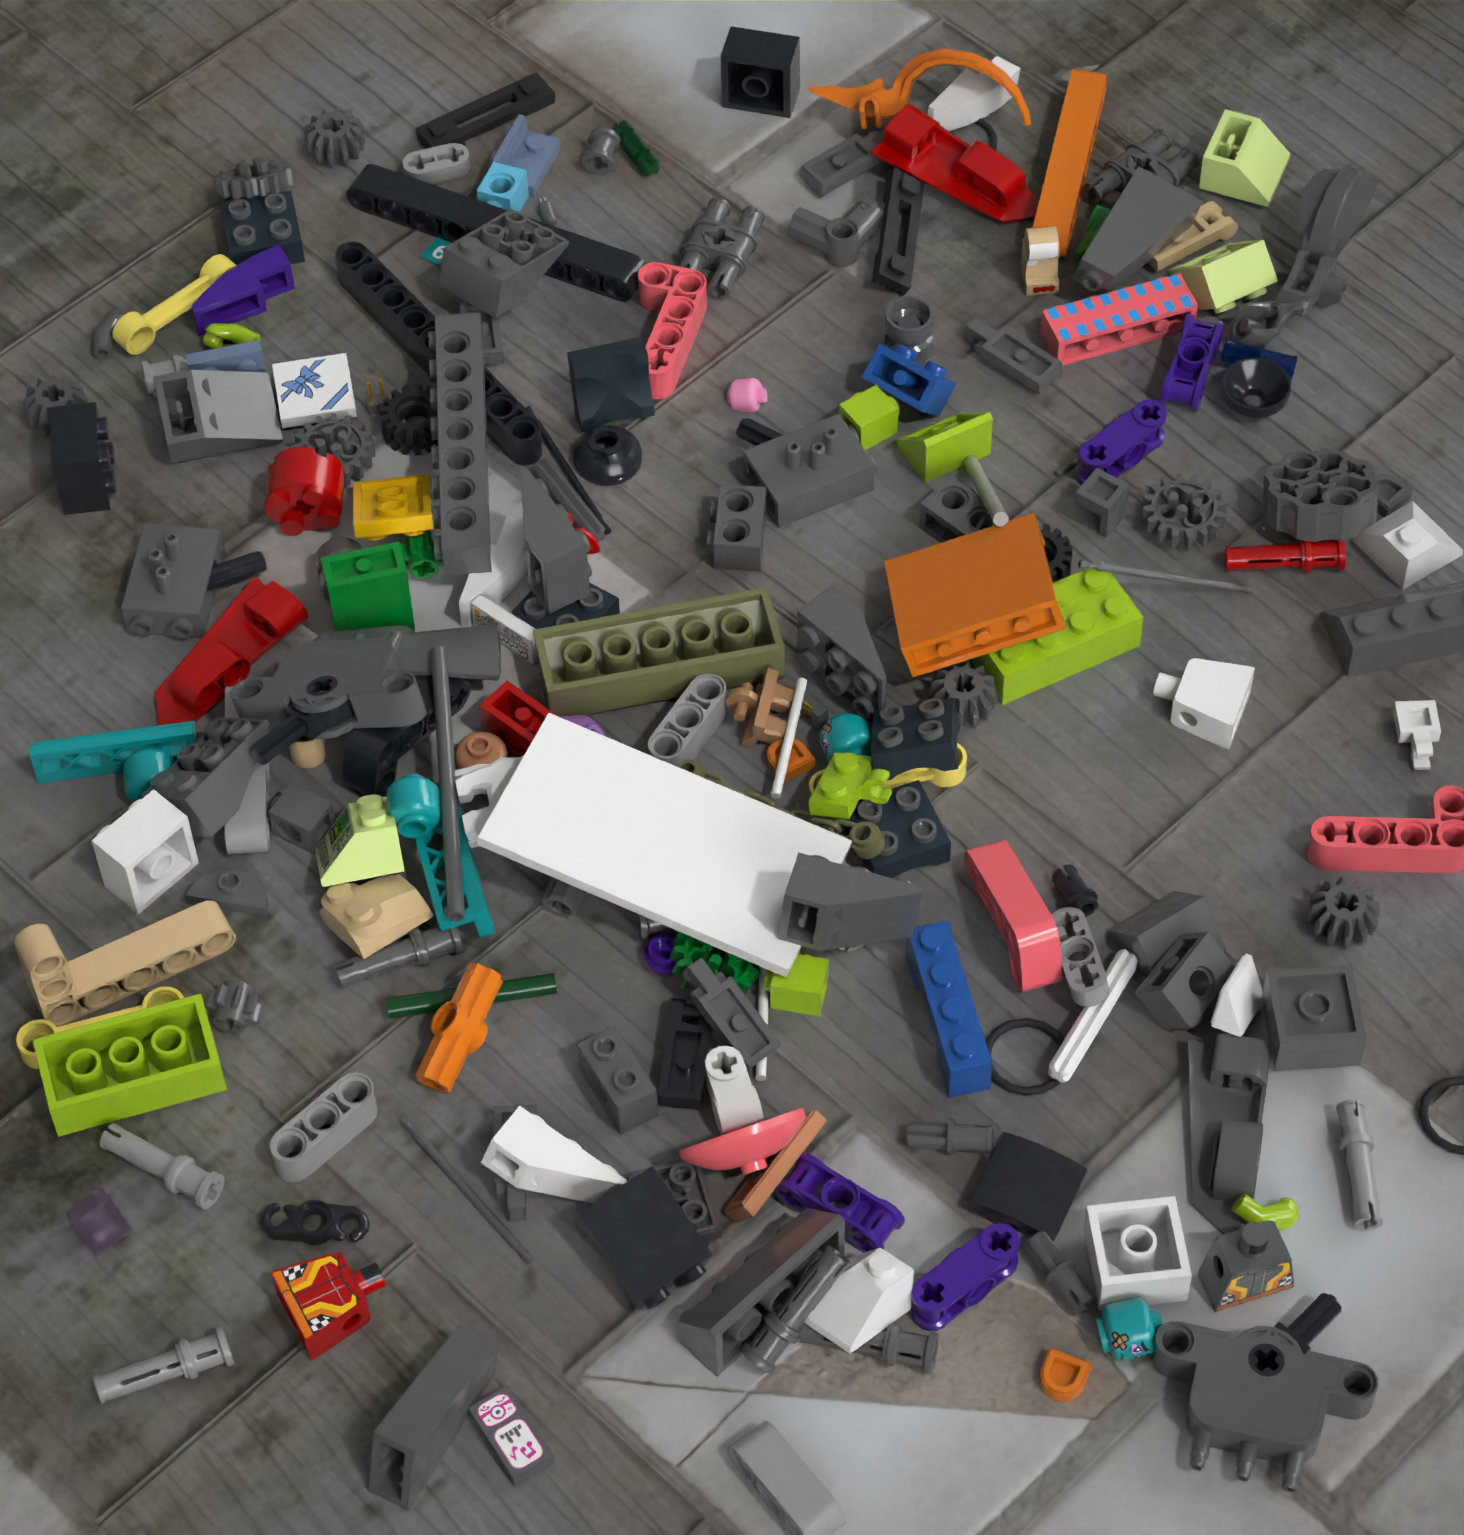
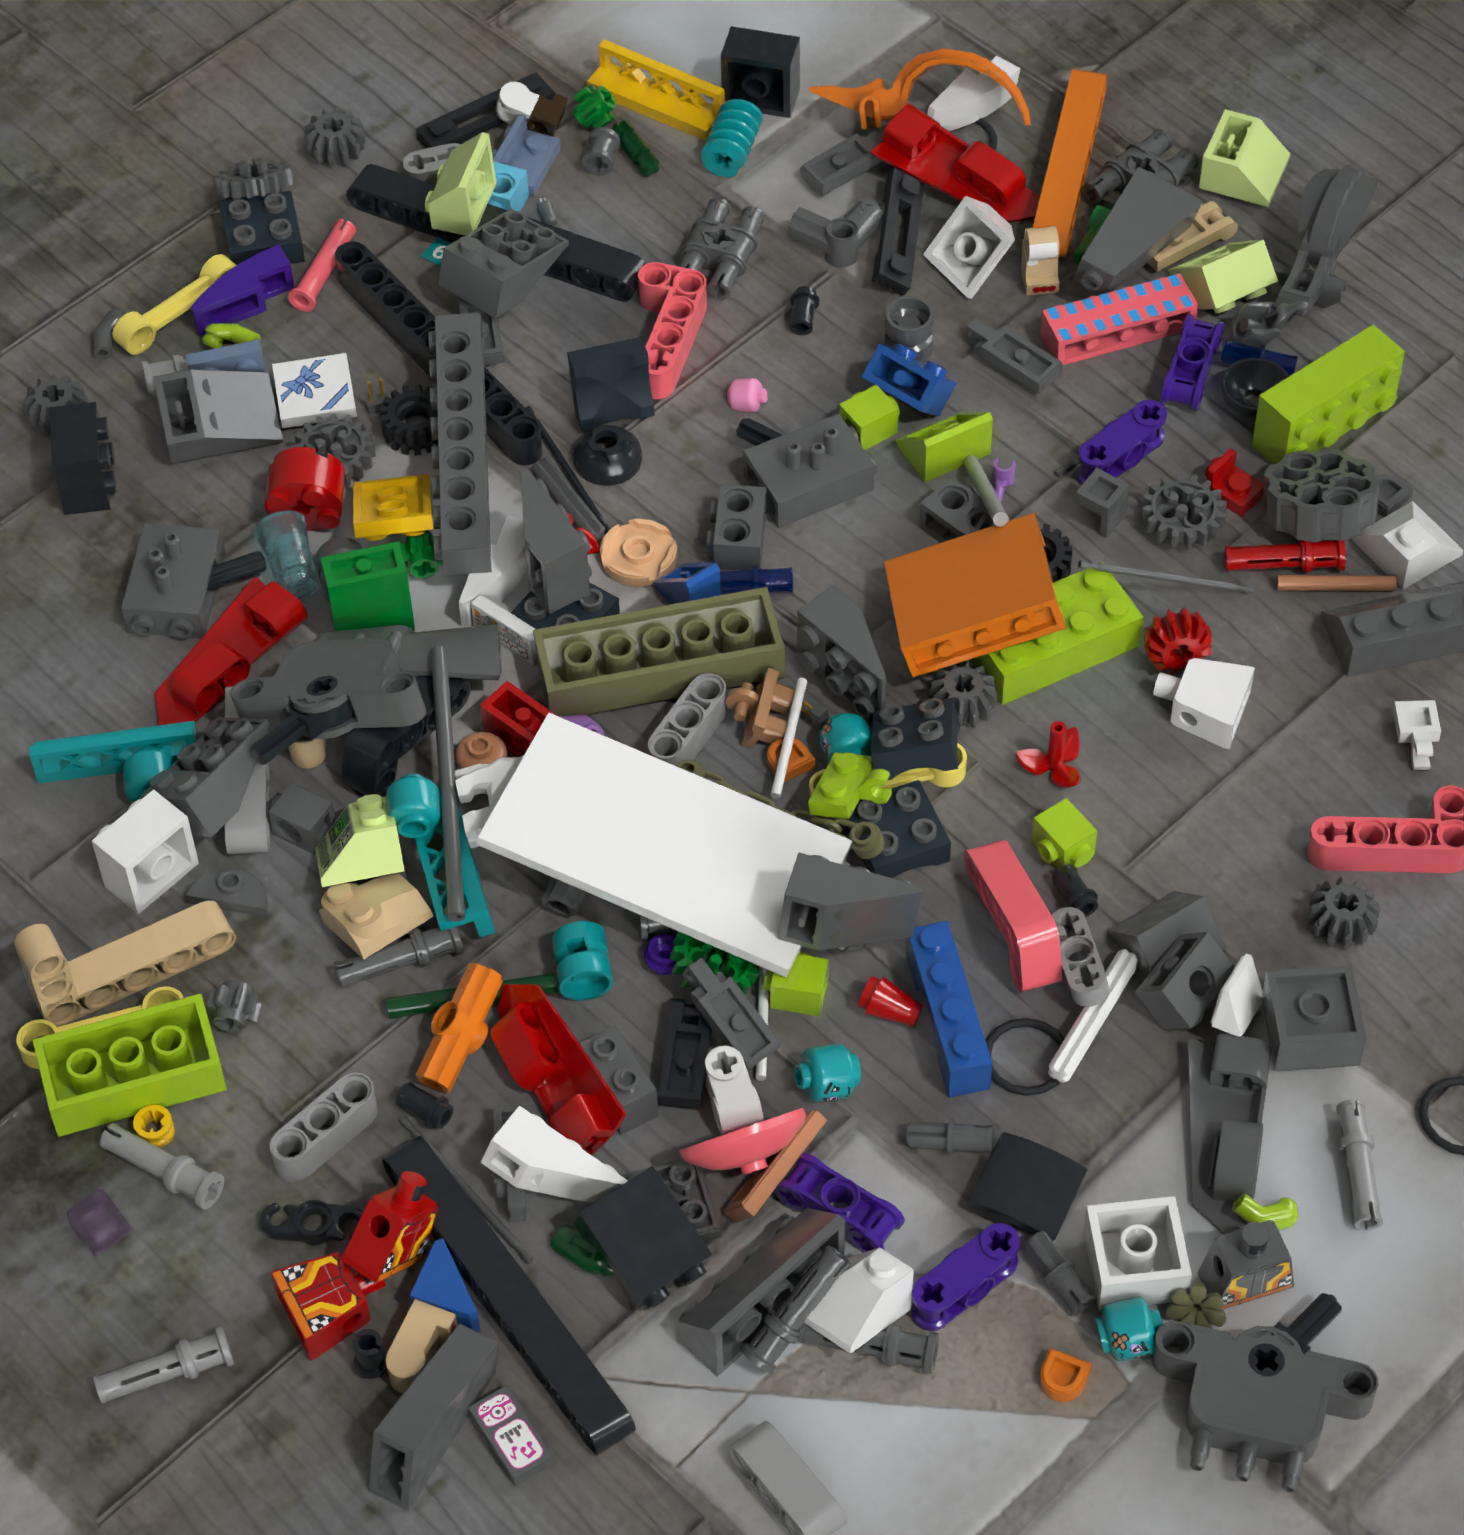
none -> yellow bush [133,1104,175,1148]
none -> clear light blue plant [254,511,318,599]
none -> coral pin [288,219,357,312]
none -> red torso [341,1171,438,1283]
none -> black pin [353,1329,387,1379]
none -> black beam [382,1136,636,1456]
none -> tan leg [386,1299,458,1393]
none -> black pin [396,1082,453,1129]
none -> blue slope [410,1238,480,1332]
none -> yellowish green slope [425,132,497,235]
none -> red panel [491,984,626,1155]
none -> leg [496,82,569,137]
none -> dark green piece [550,1224,618,1279]
none -> teal wheel [552,921,613,1001]
none -> green gear [572,84,616,128]
none -> yellow fence [587,39,725,141]
none -> light nougat tile [600,519,678,587]
none -> blue slope [653,562,721,604]
none -> teal piece [701,99,763,178]
none -> clear blue axle [720,566,793,594]
none -> black pin [789,286,820,335]
none -> teal head [794,1044,861,1102]
none -> red cone [857,975,924,1028]
none -> white slope [923,196,1015,299]
none -> medium lavender hand [992,458,1016,502]
none -> red plant [1015,721,1081,787]
none -> lime brick [1032,798,1097,873]
none -> red gear [1144,607,1212,676]
none -> olive plant [1166,1282,1226,1329]
none -> red bracket [1205,448,1264,517]
none -> lime brick [1252,324,1405,464]
none -> nougat bar [1276,575,1396,591]

